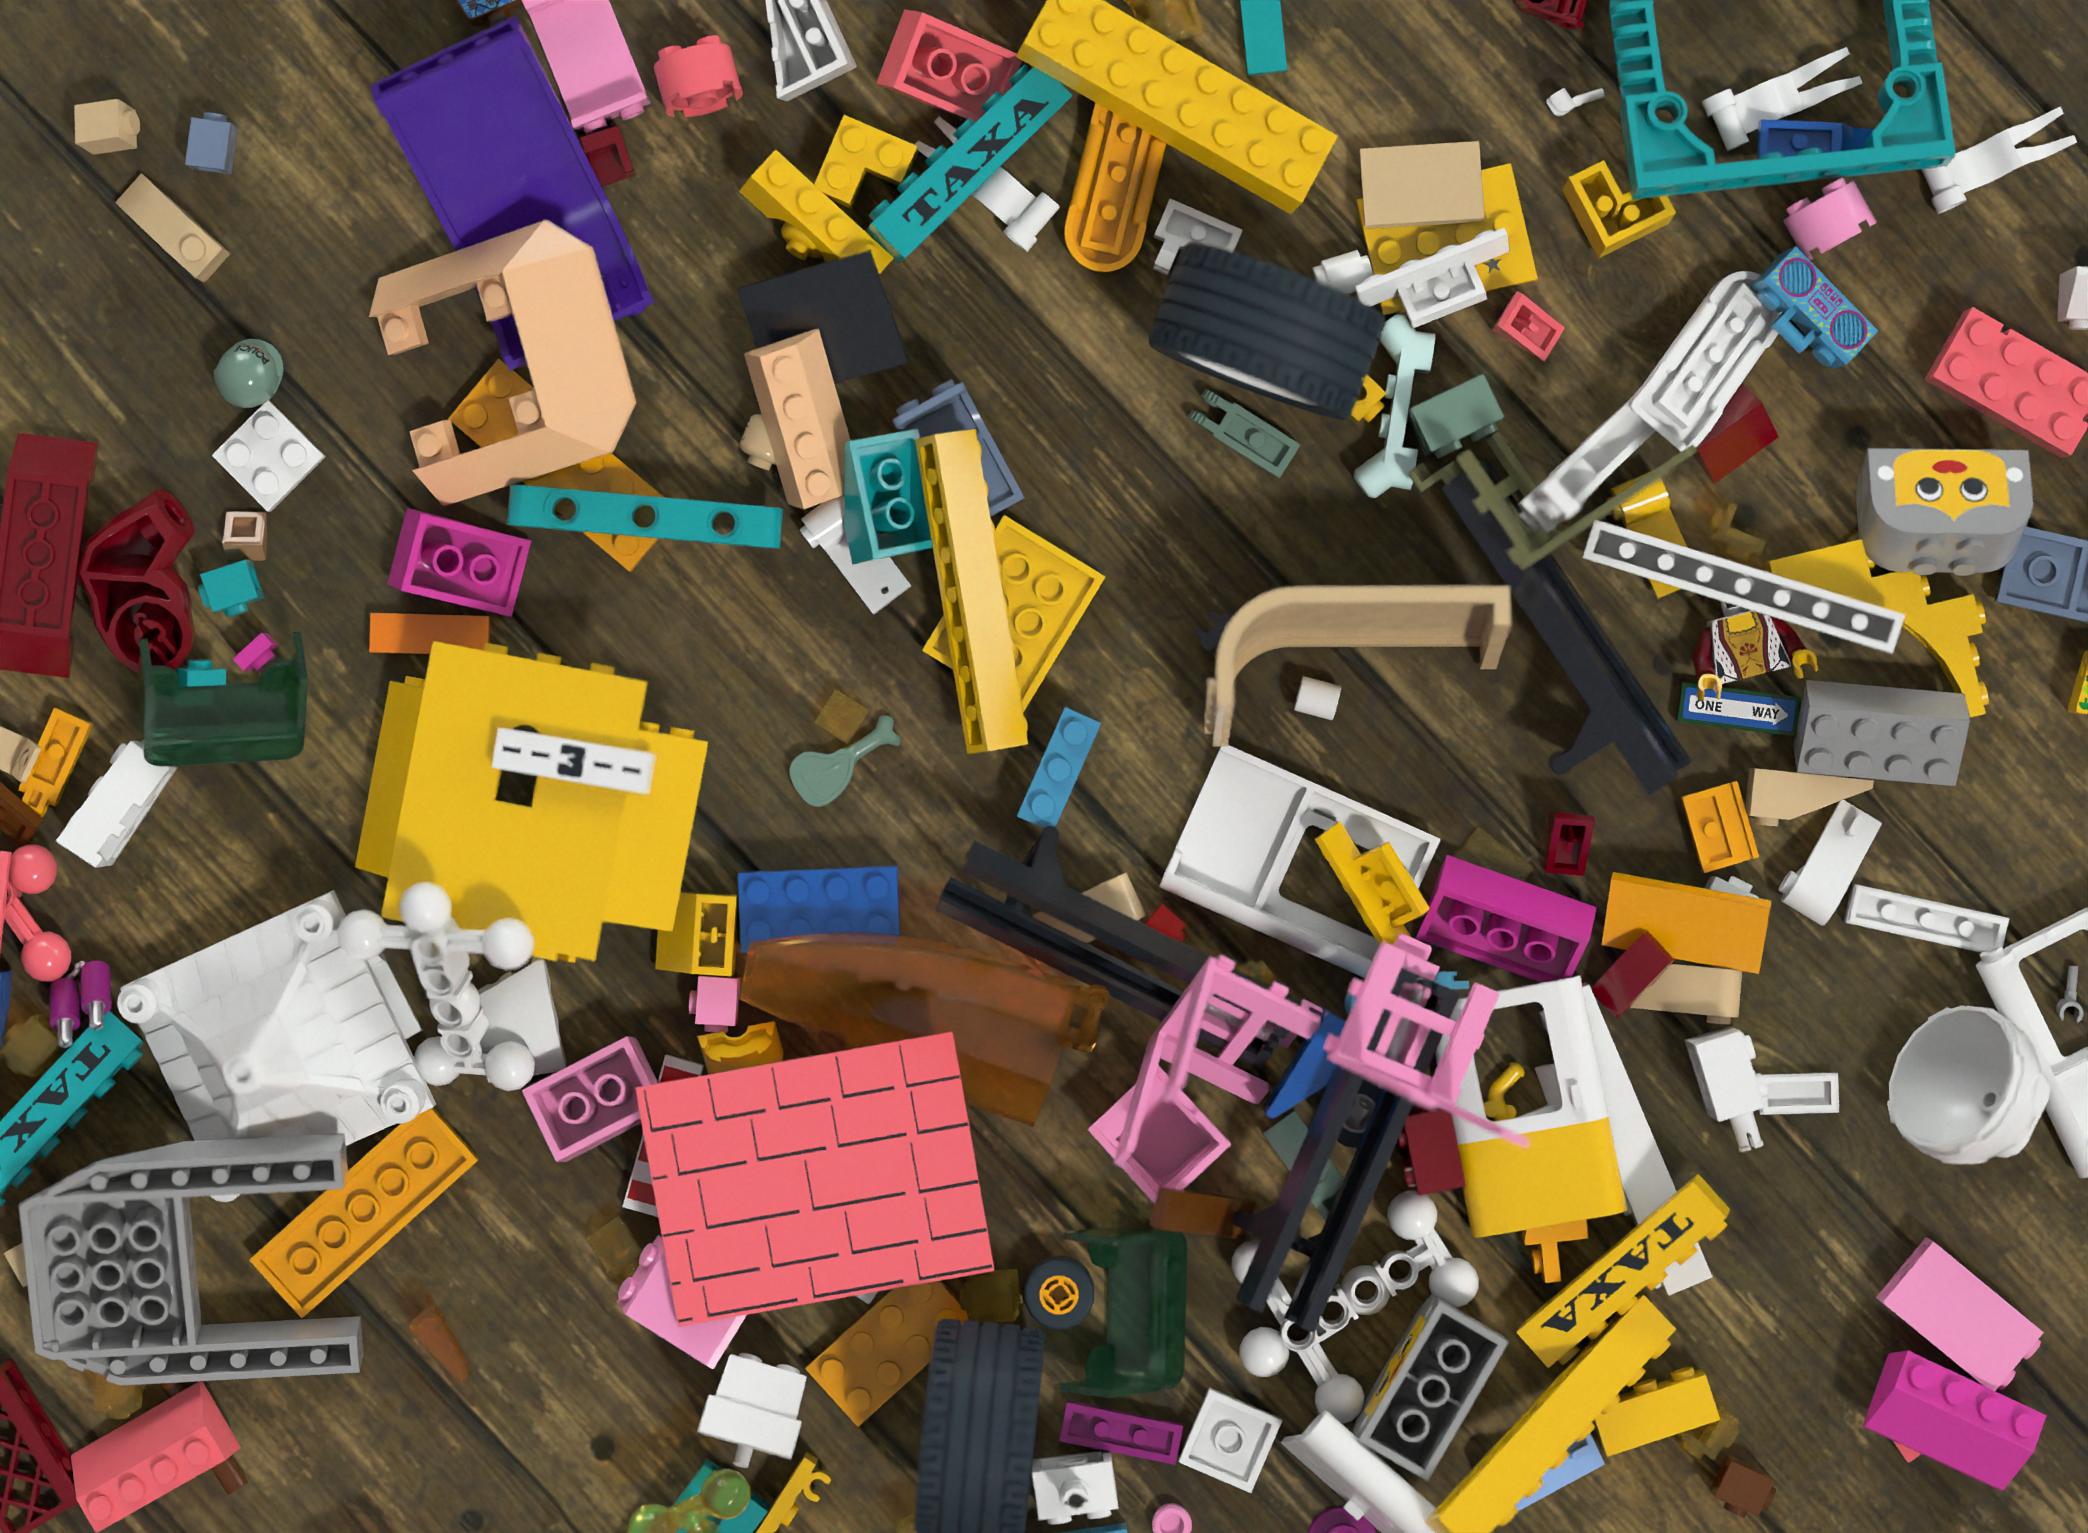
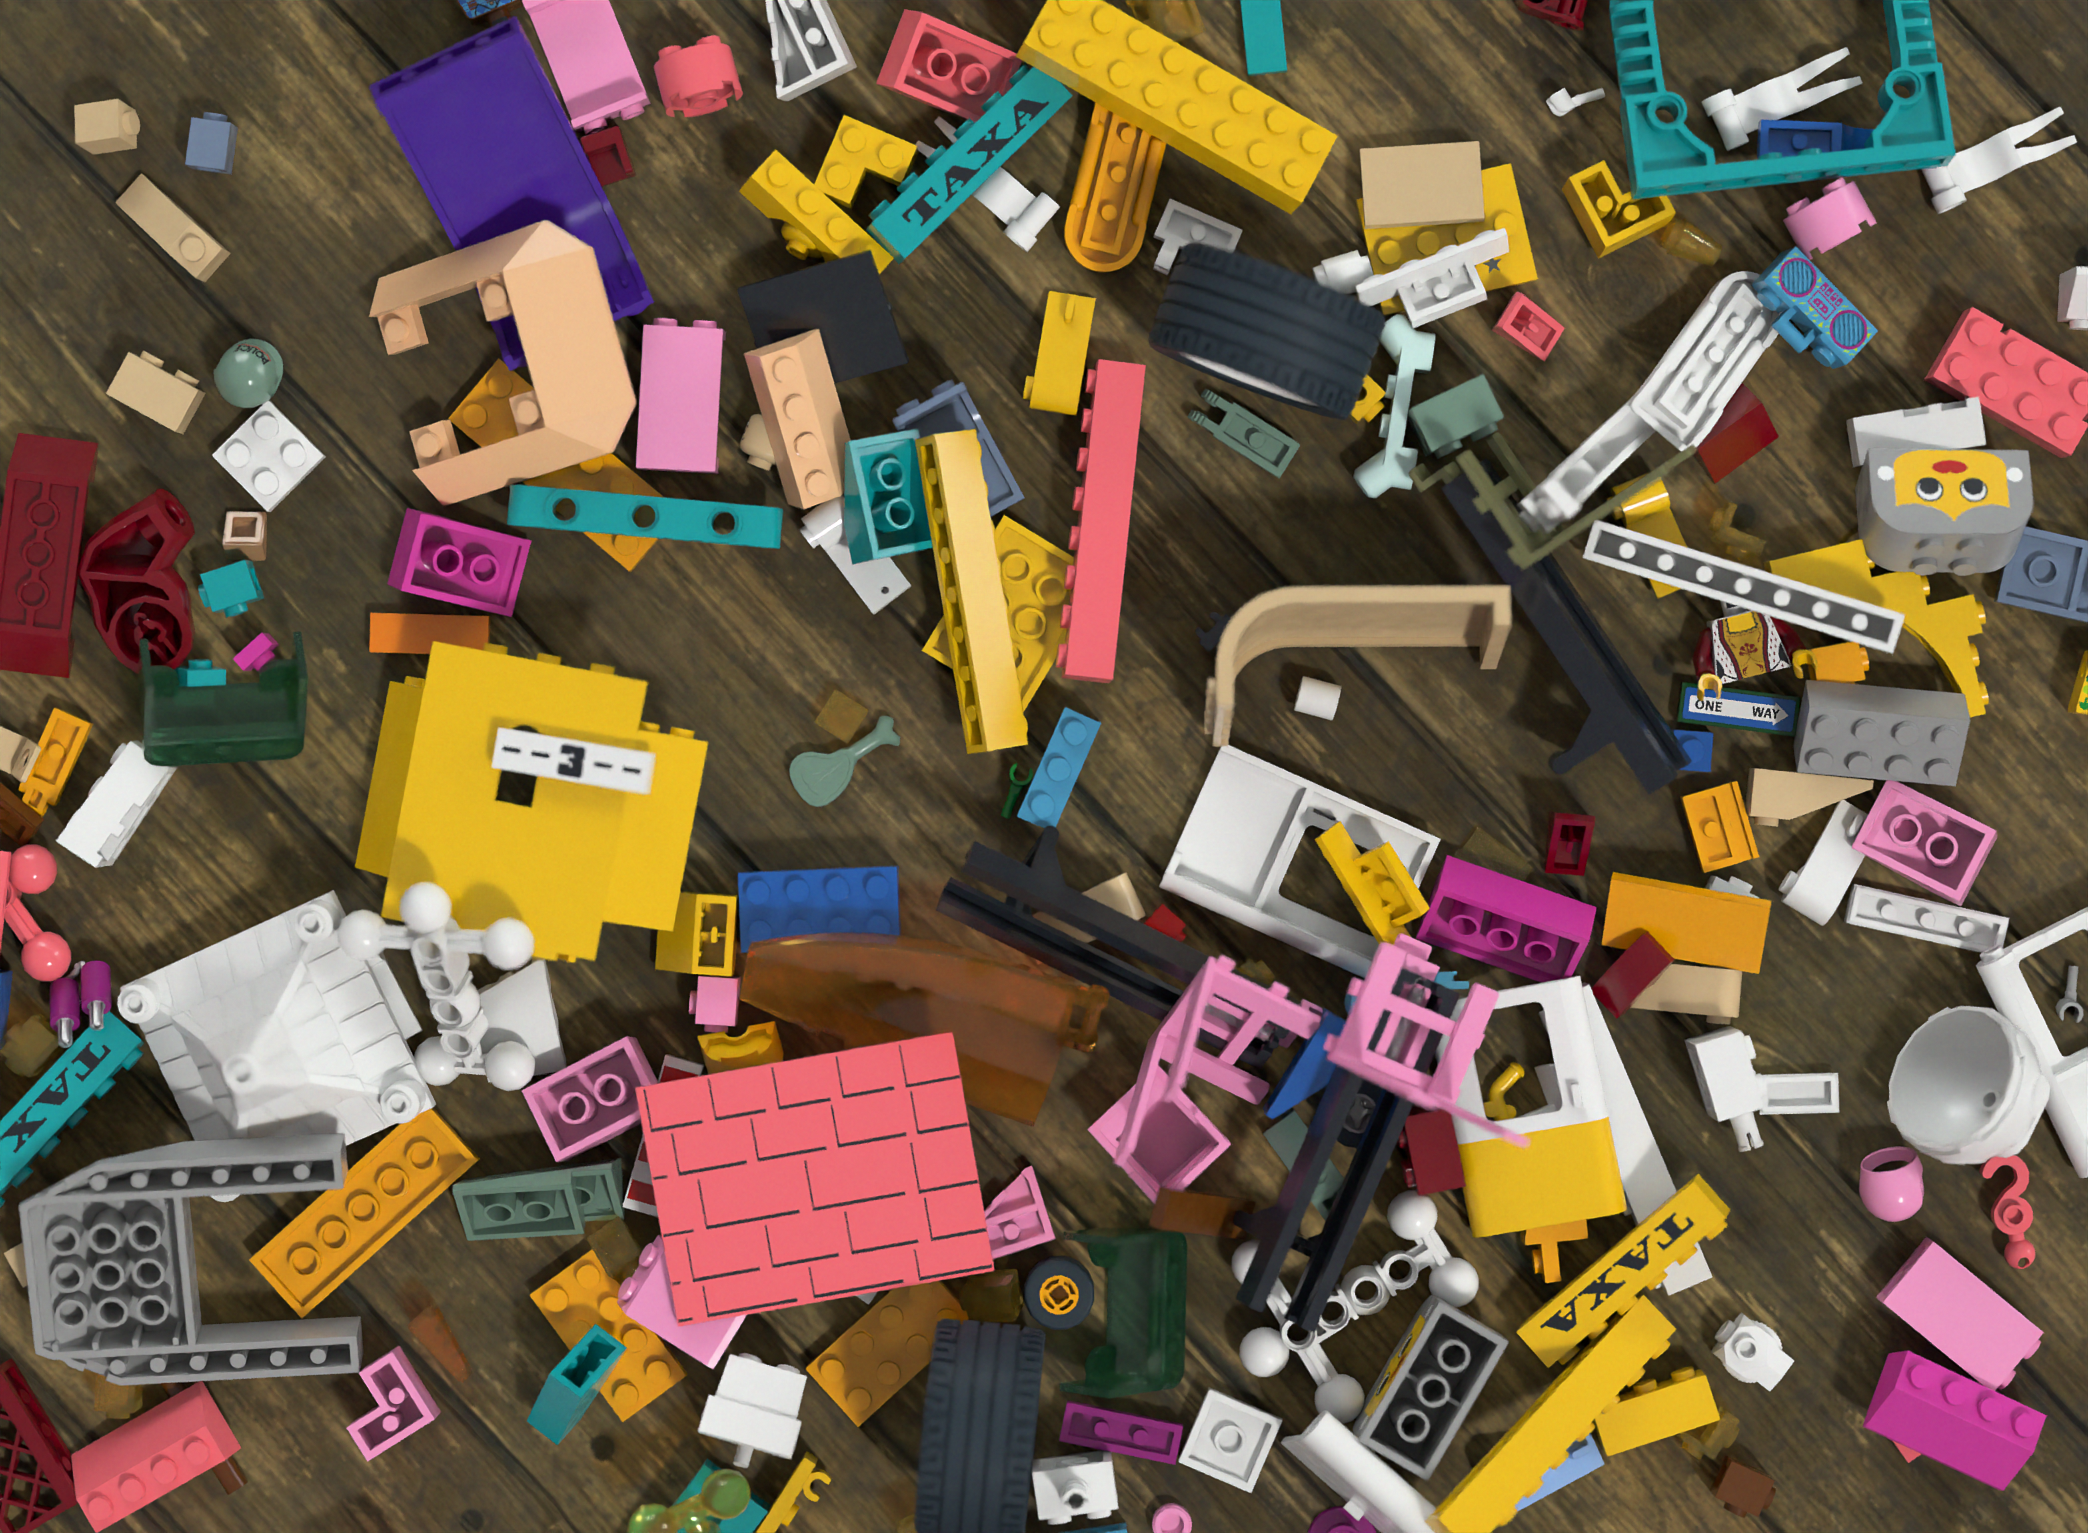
none -> tan brick [106,350,206,434]
none -> bright pink brick [347,1346,441,1462]
none -> sand green slope [452,1158,625,1241]
none -> teal slope [527,1324,627,1445]
none -> light orange plate [530,1247,687,1422]
none -> bright pink panel [636,318,726,474]
none -> bright pink wing [984,1166,1056,1260]
none -> green hand [1001,763,1033,819]
none -> yellow door [1023,291,1096,416]
none -> coral brick [1056,359,1146,683]
none -> clear yellow cone [1660,218,1722,266]
none -> blue plate [1672,730,1713,772]
none -> white hand [1711,1313,1794,1391]
none -> light orange brick [1807,641,1869,684]
none -> white wedge [1846,397,1986,467]
none -> bright pink slope [1851,780,1998,906]
none -> bright pink helmet [1859,1147,1924,1222]
none -> coral piece [1979,1155,2035,1269]

